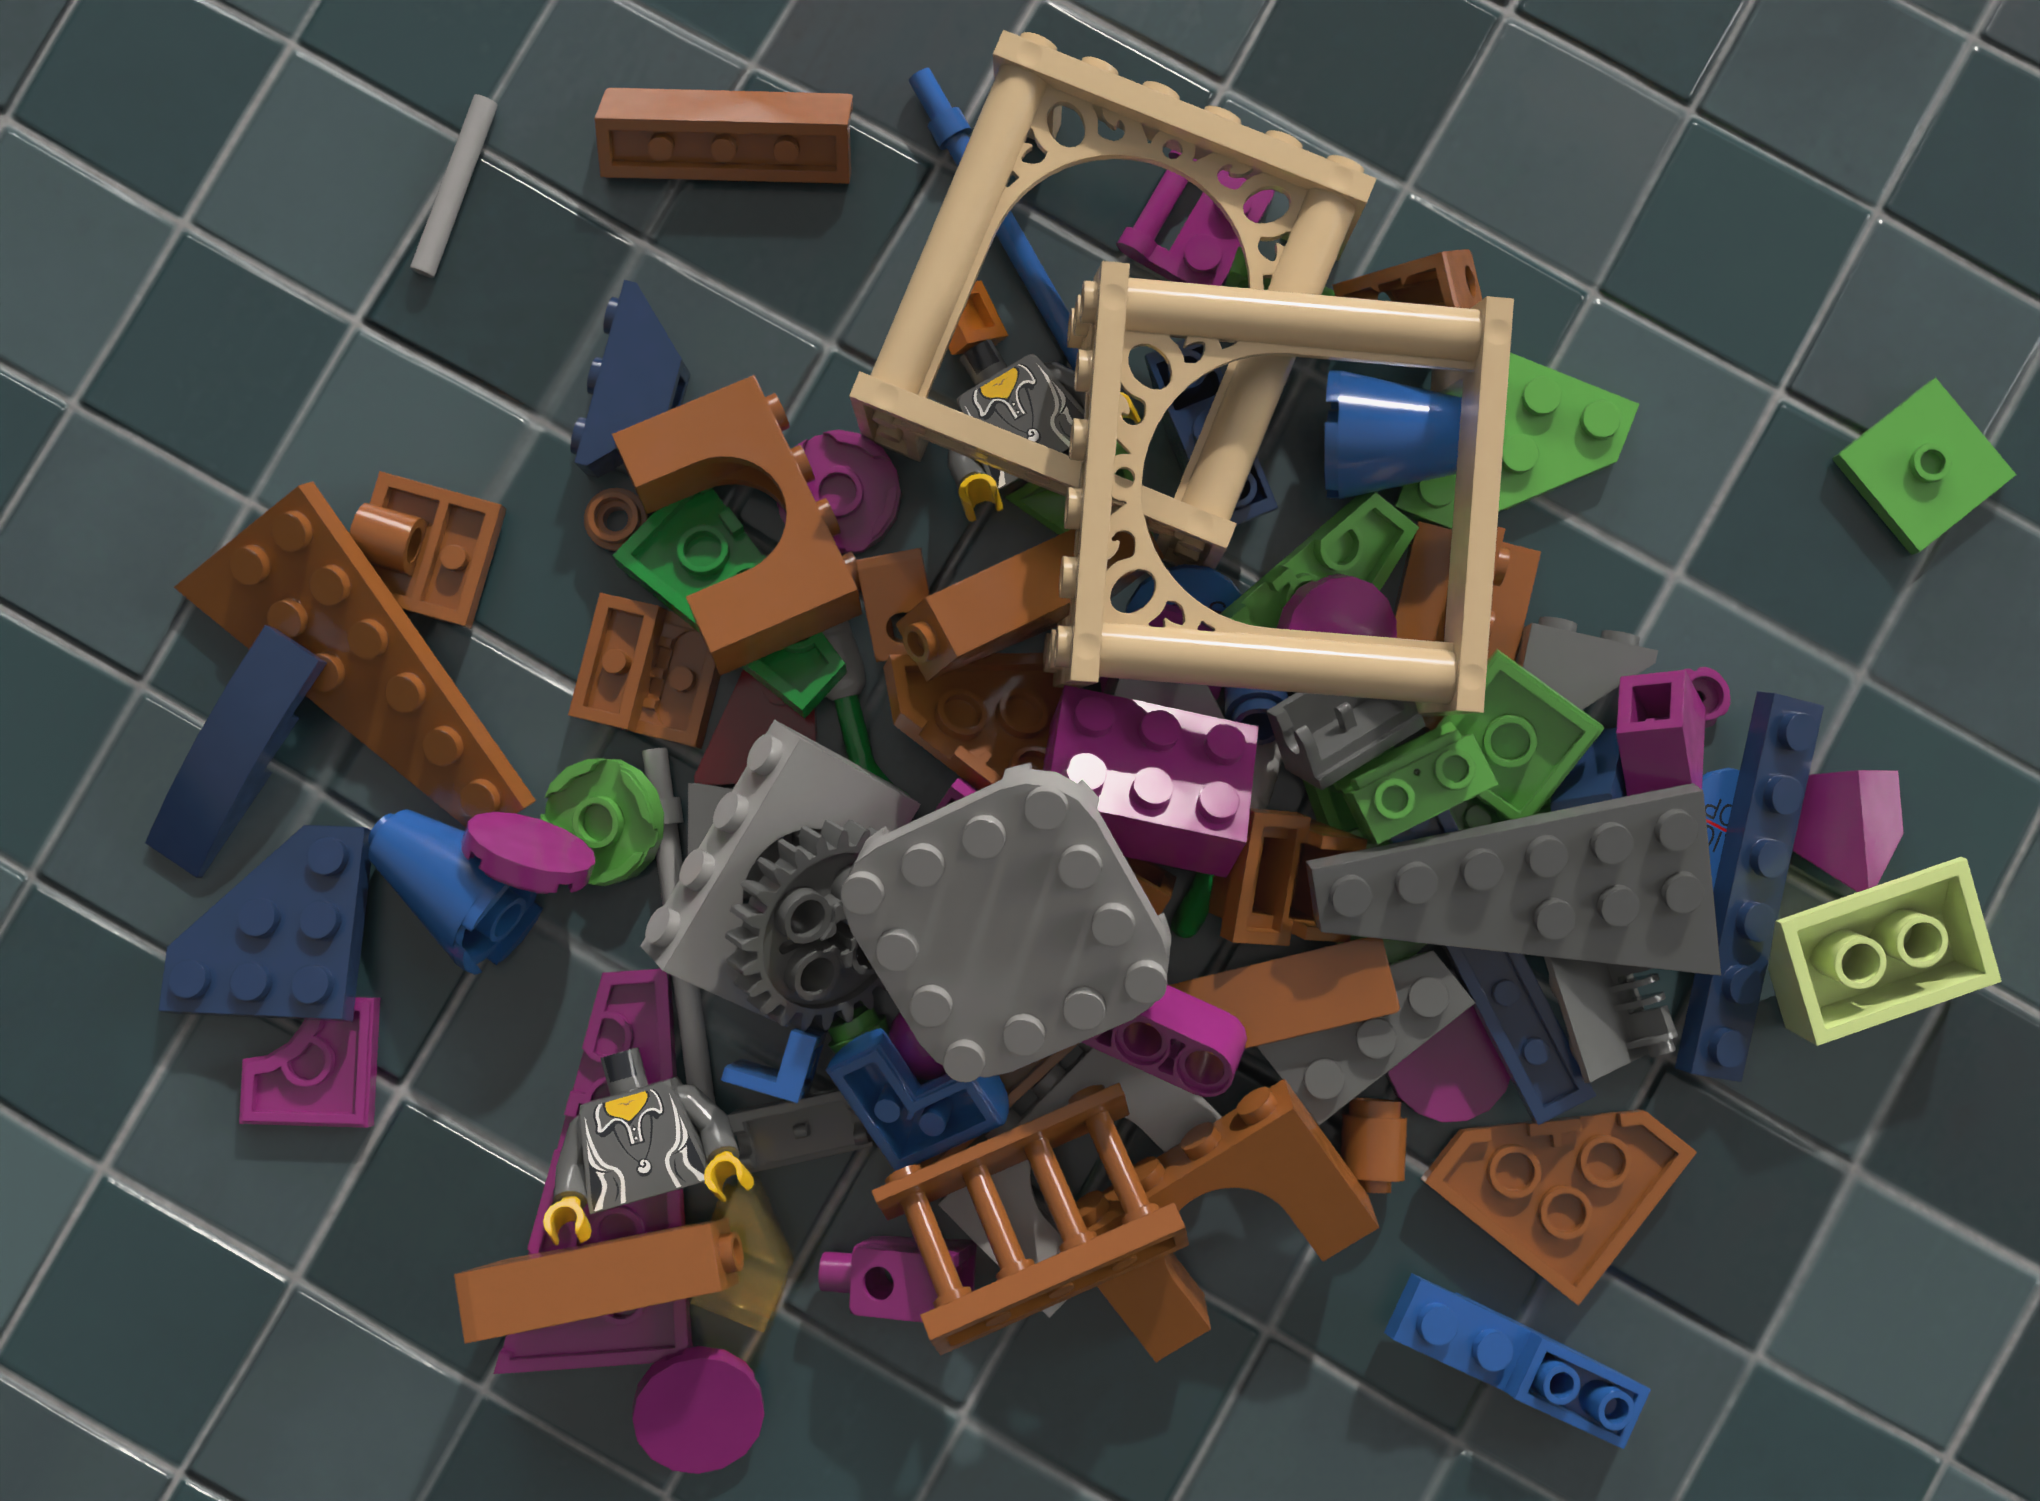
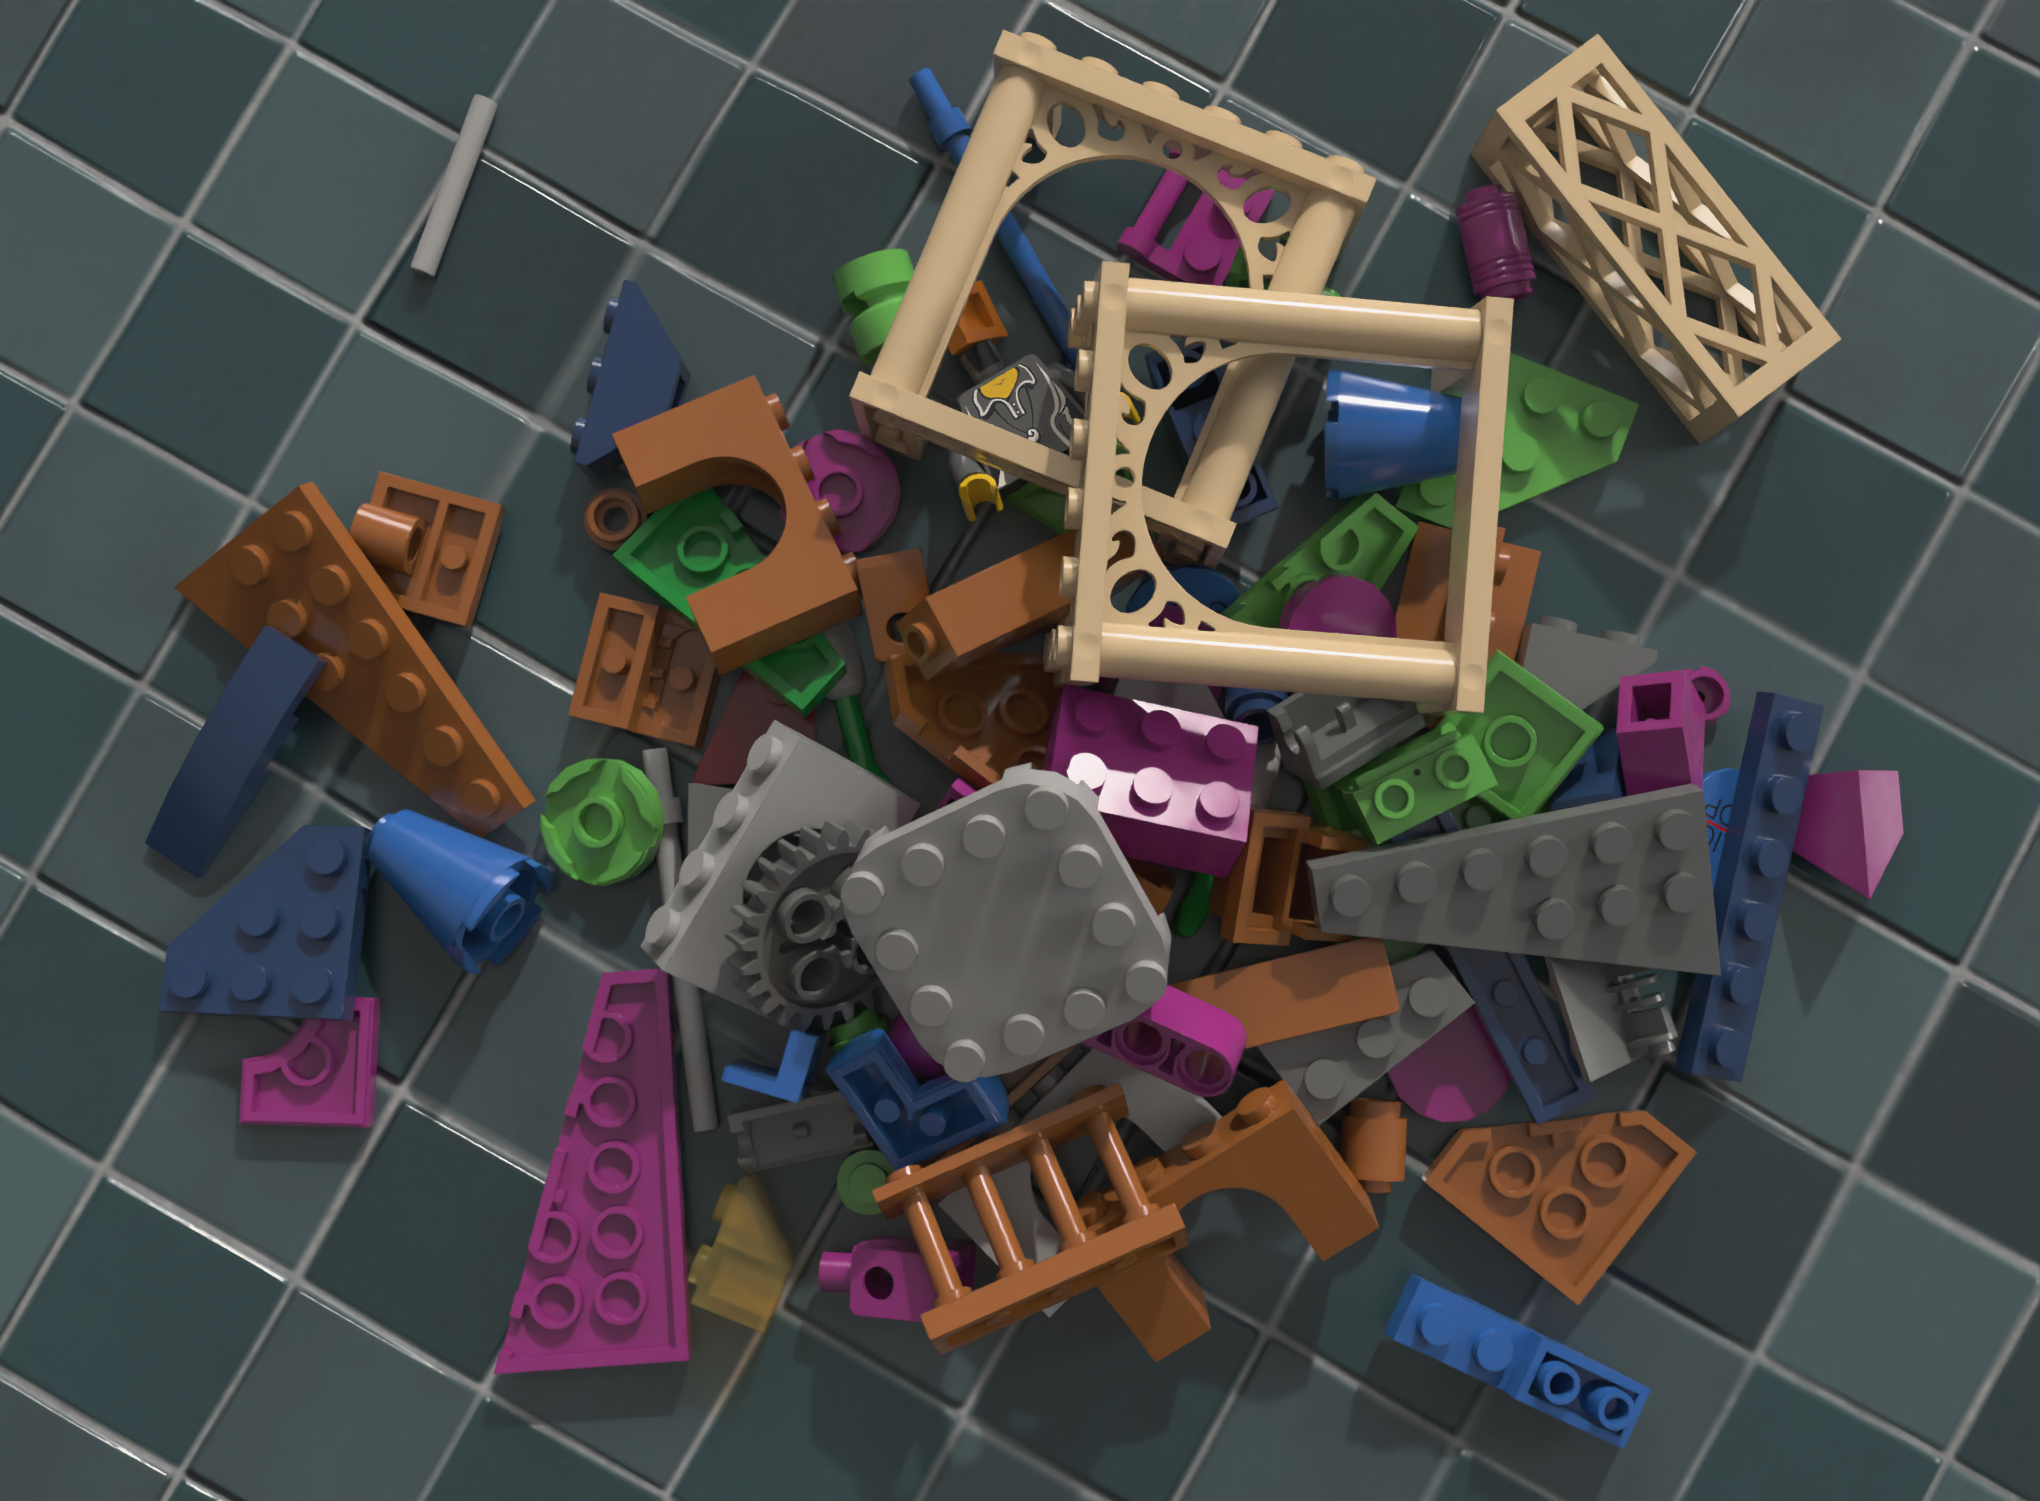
dark orange slope [454,1217,744,1344] -> none
magenta tile [461,812,595,894] -> none
dark grey torso [543,1047,754,1246] -> none
dark orange panel [594,88,853,184] -> none
magenta tile [632,1346,765,1474] -> none
dark orange torso [1332,249,1482,309] -> none
yellowish green slope [1768,857,2002,1046] -> none
bright green plate [1831,377,2016,555] -> none
none -> bright green wheel [831,249,914,365]
none -> bright green plate [837,1149,895,1215]
none -> magenta head [1455,184,1537,302]
none -> tan piece [1470,34,1841,444]

